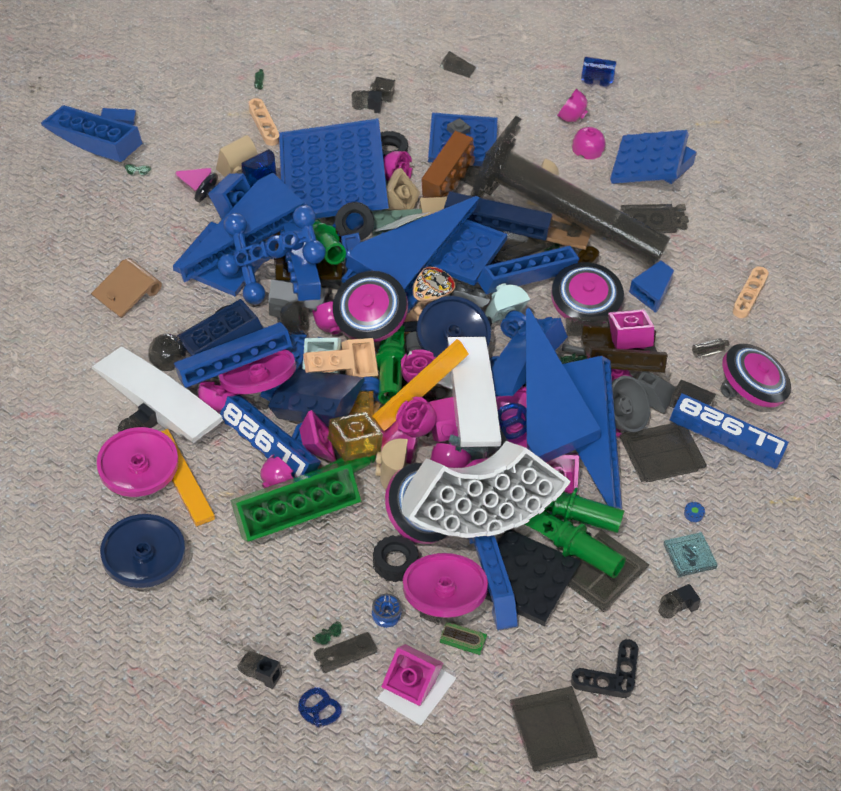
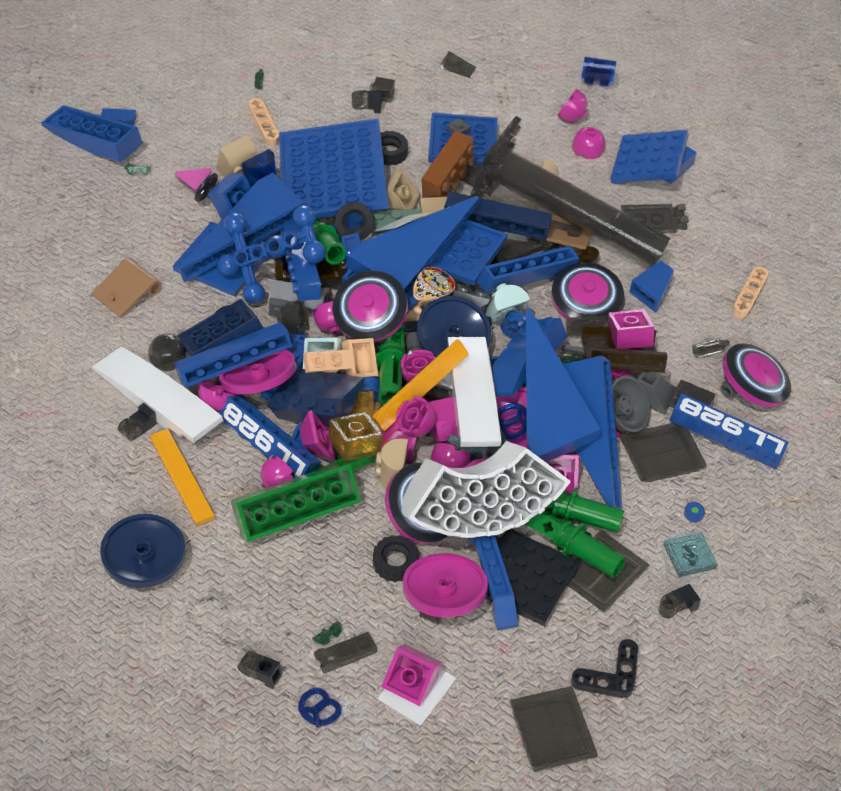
dark pink dish [97,427,178,497] -> none
blue wheel [372,593,402,628] -> none
dark pink cylinder [384,151,412,182] -> none
tile [440,622,487,655] -> none

